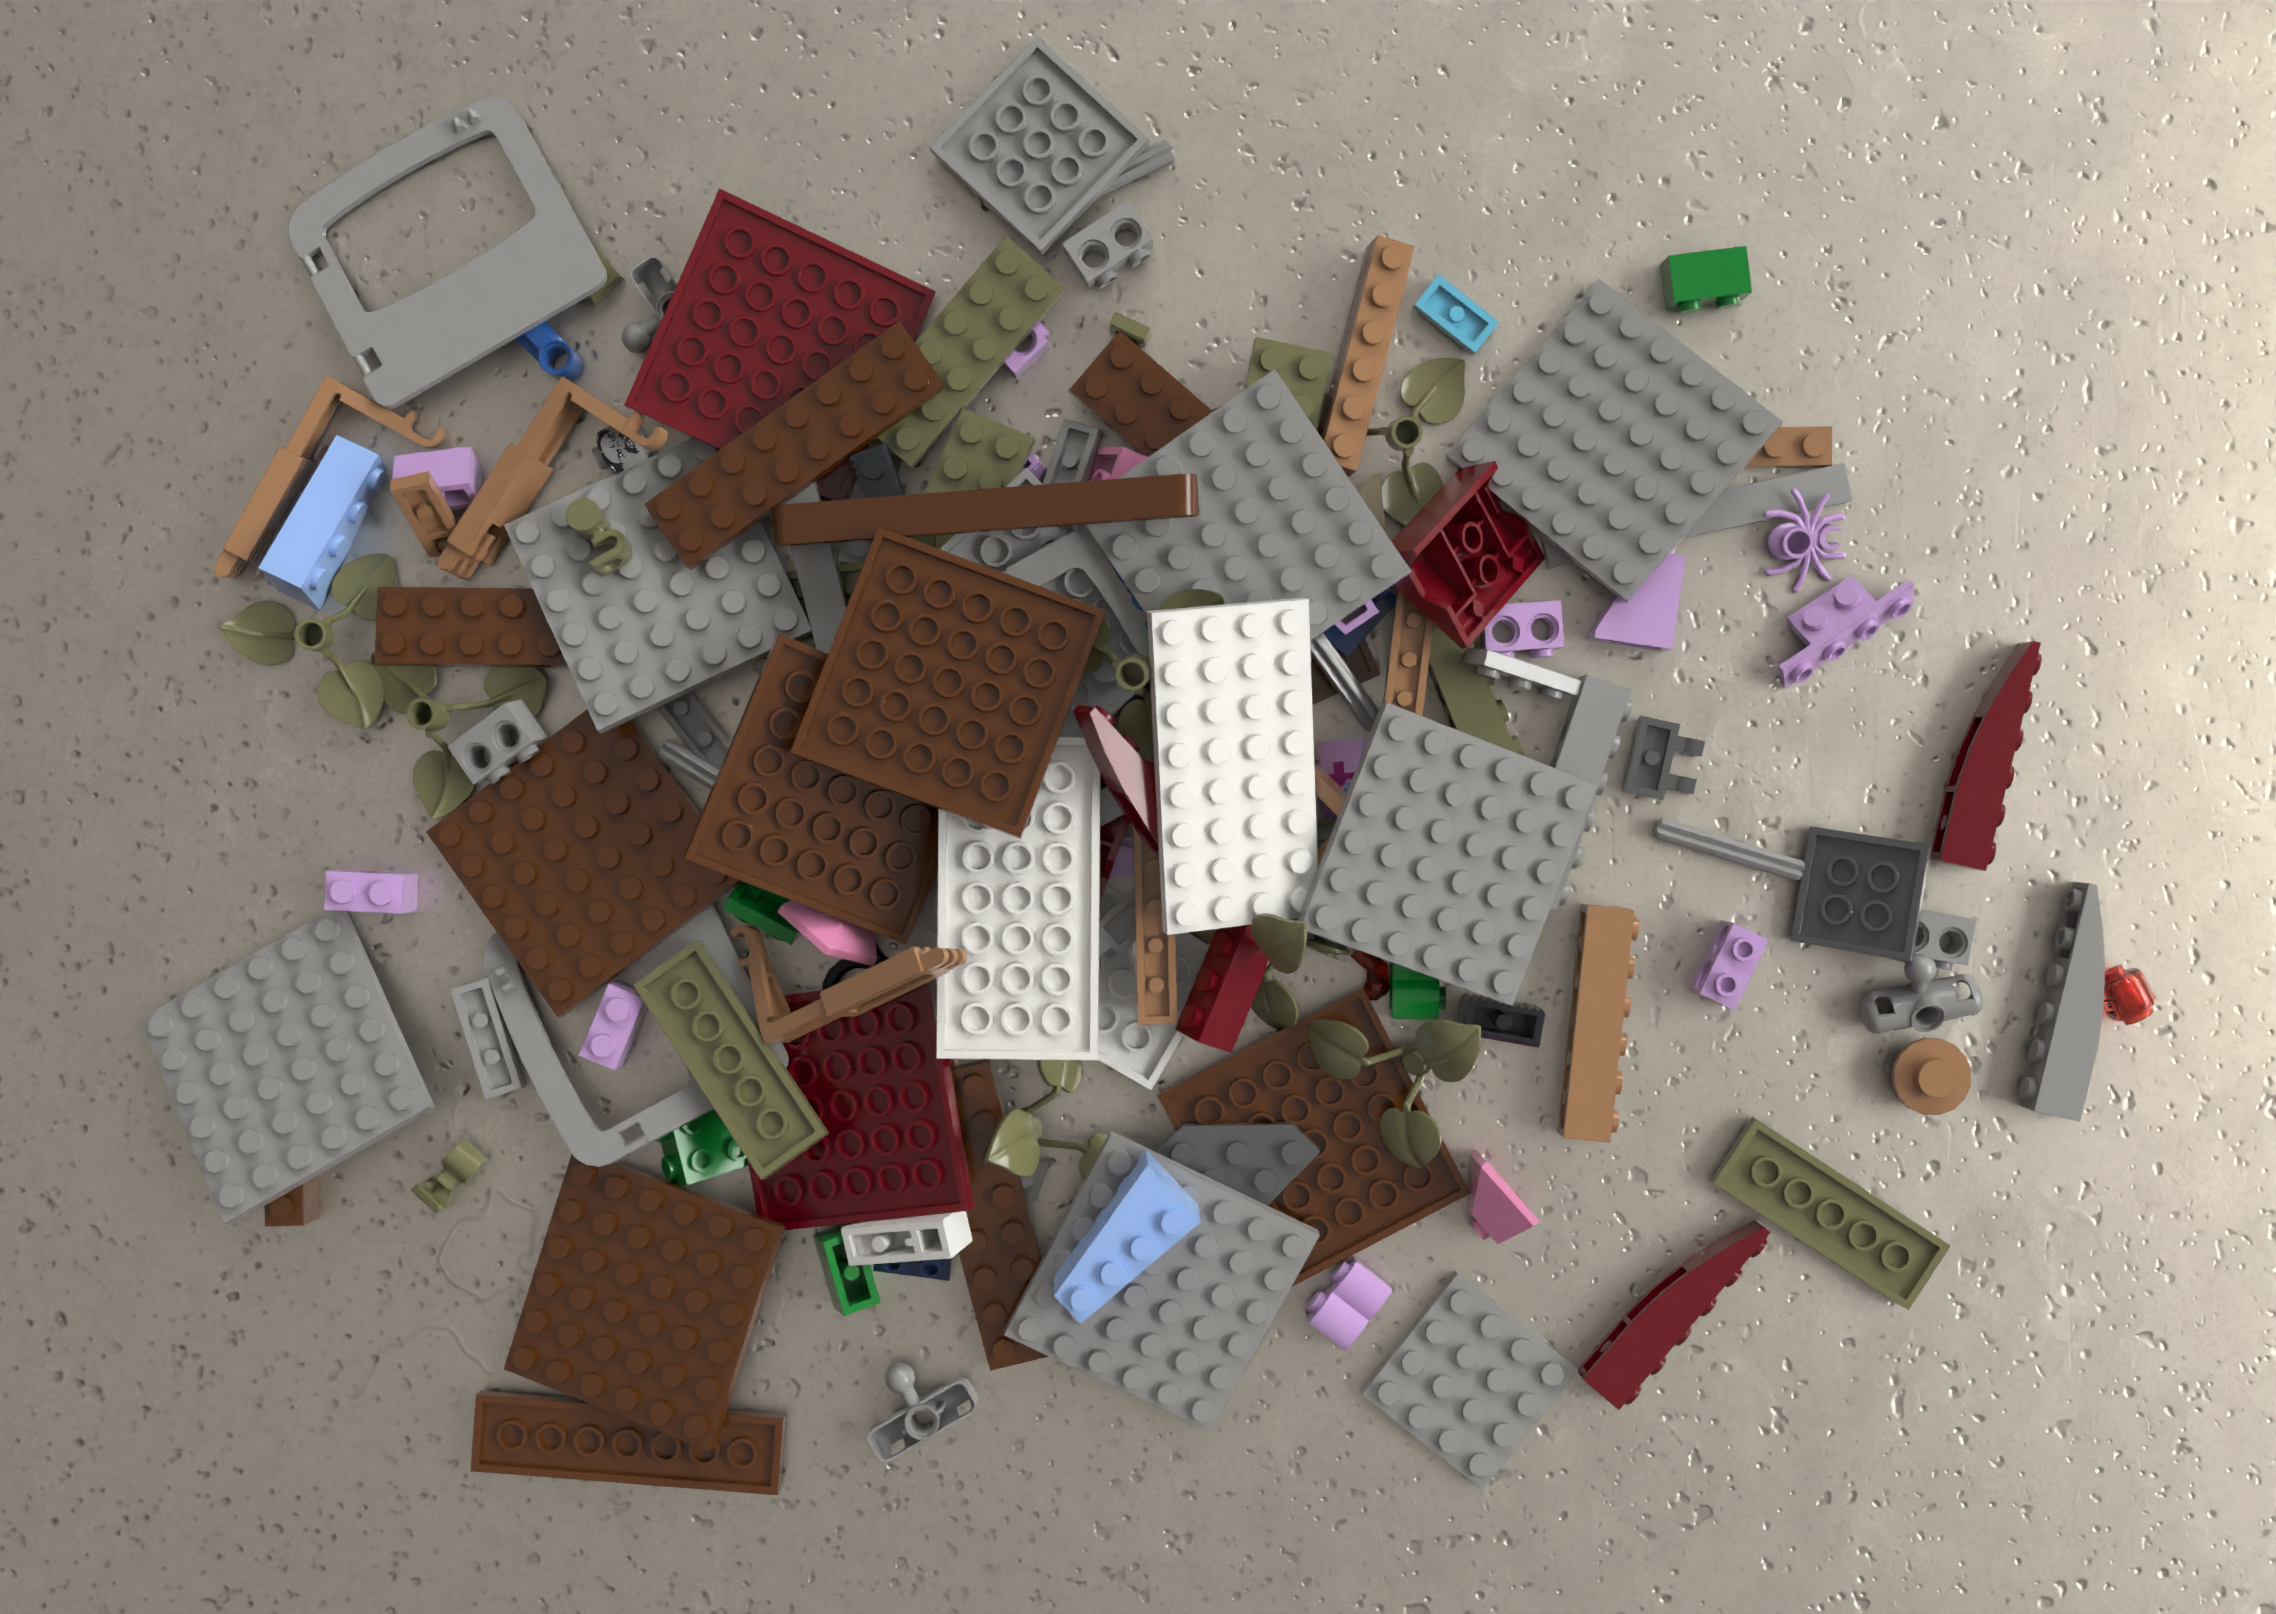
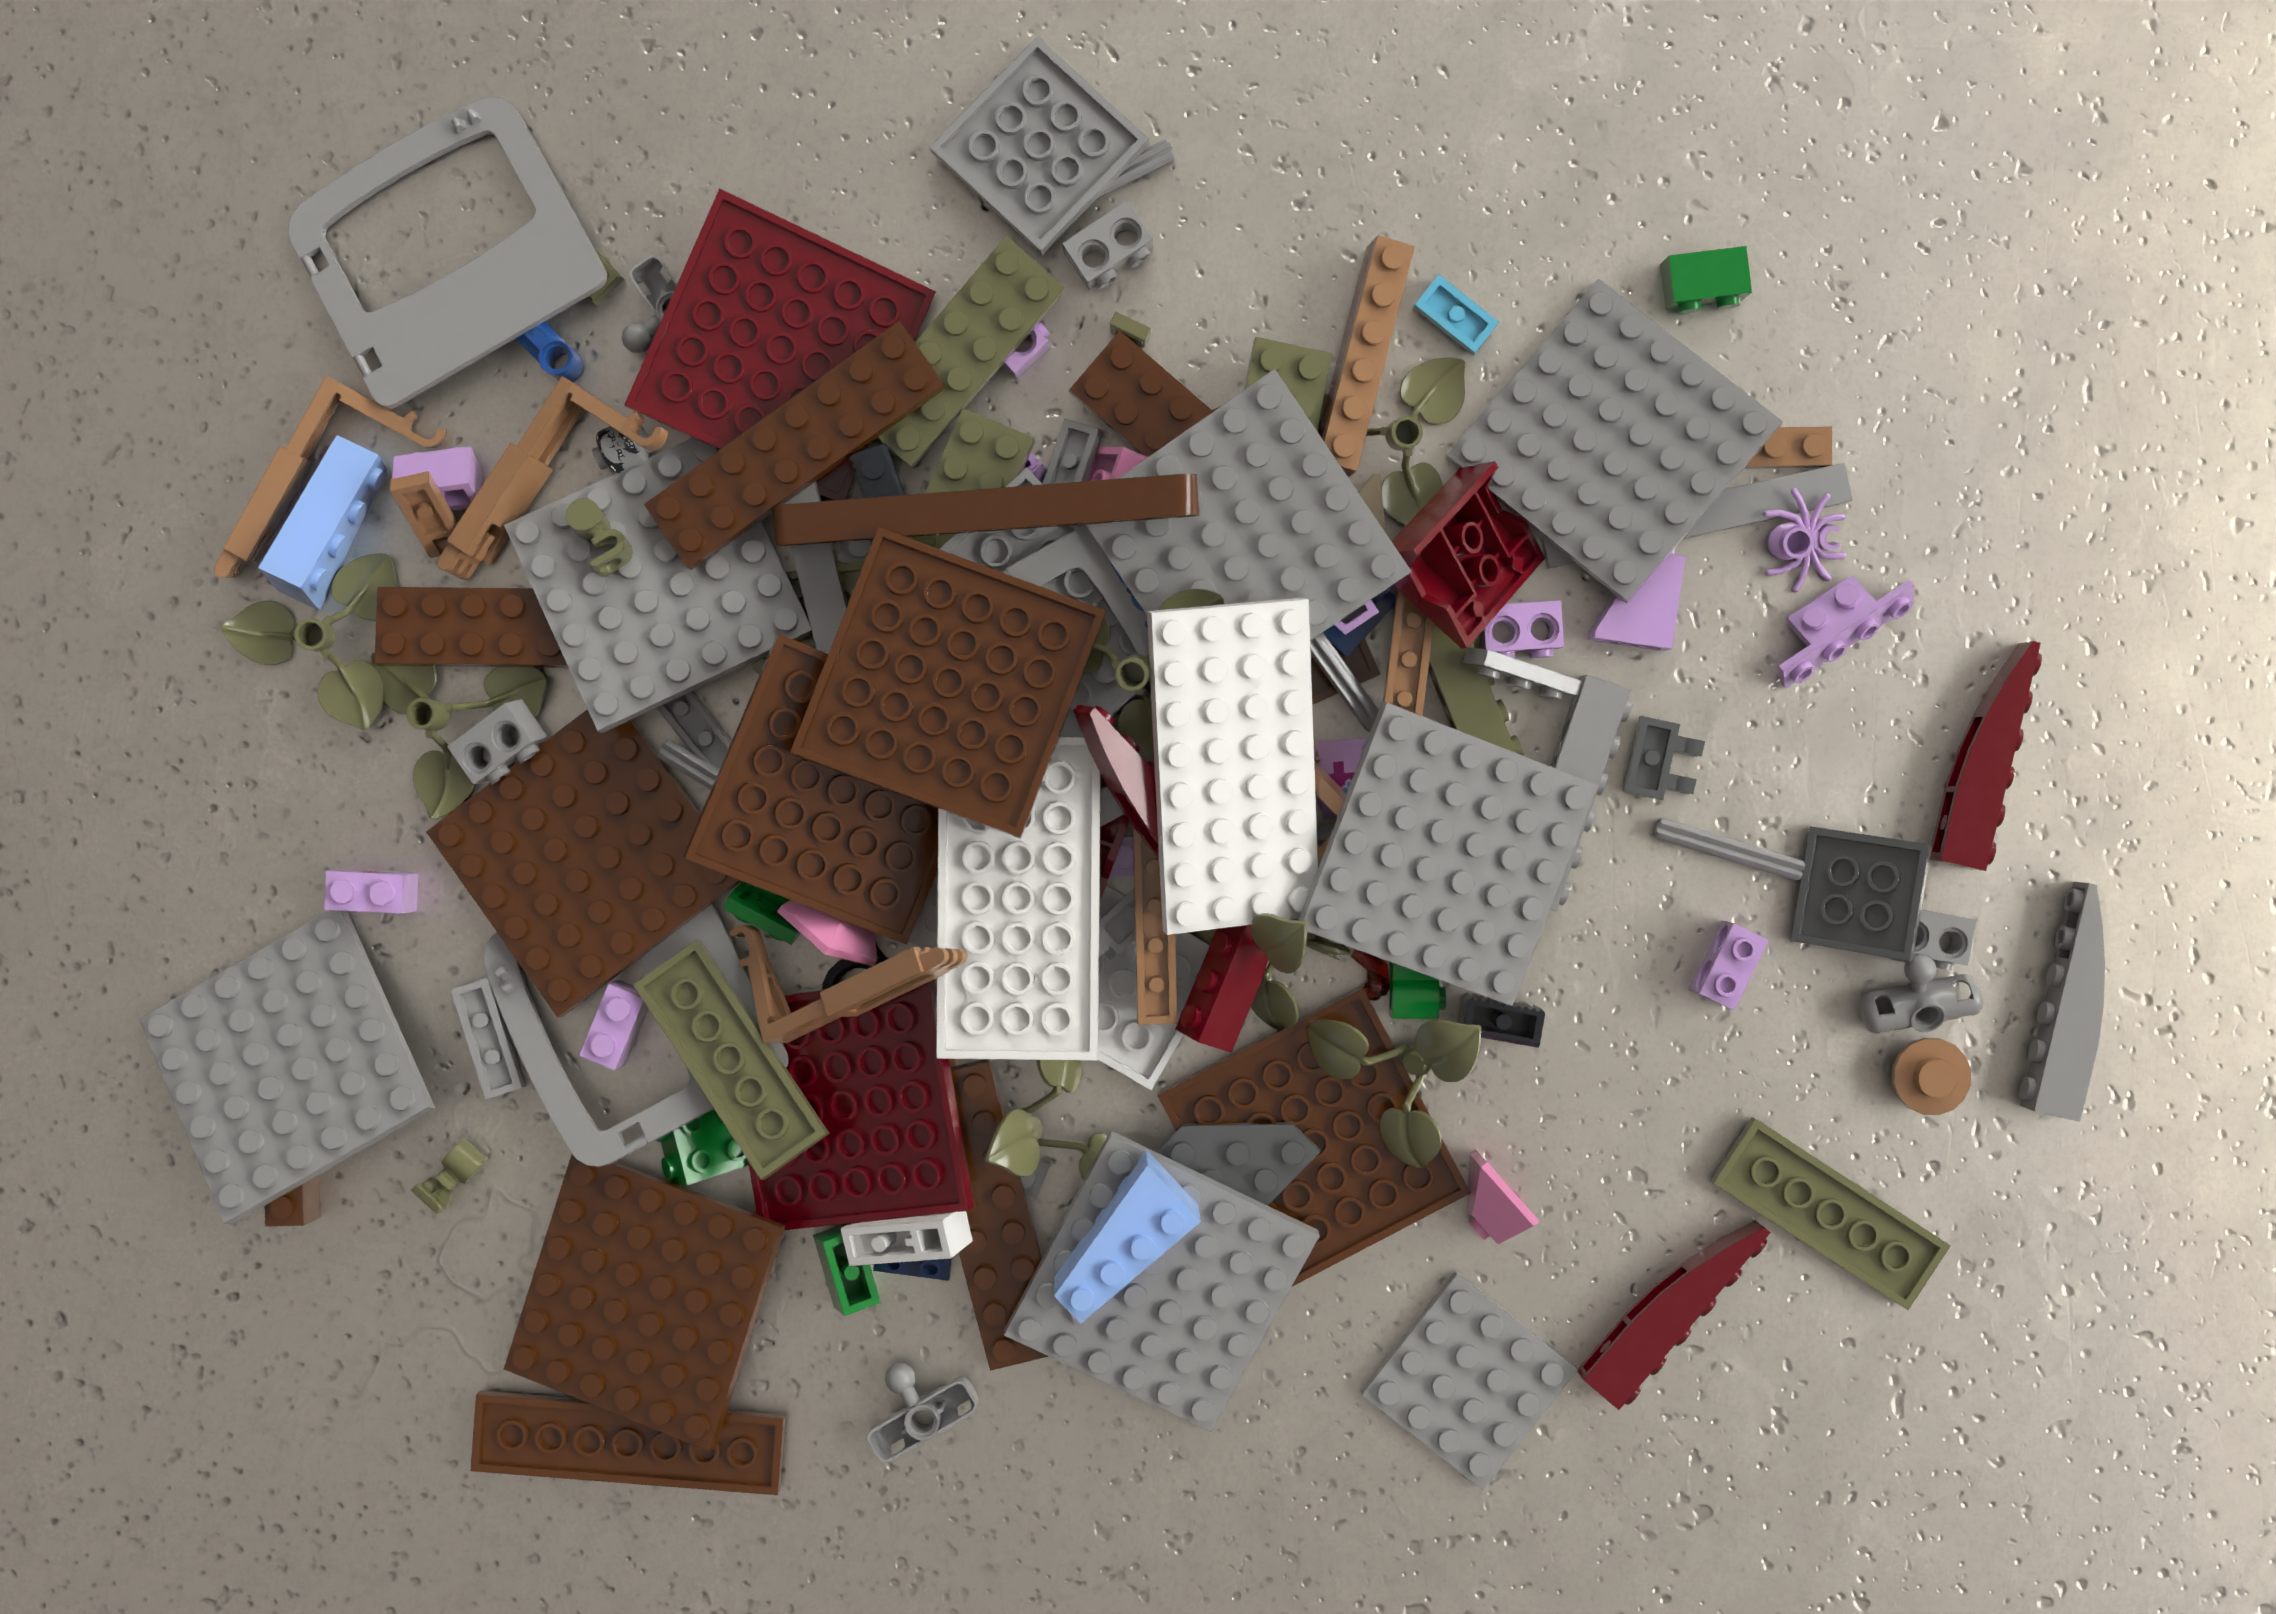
lavender brick [1306,1257,1393,1351] -> none
medium nougat brick [1557,903,1639,1143] -> none
clear red head [2103,965,2157,1025] -> none

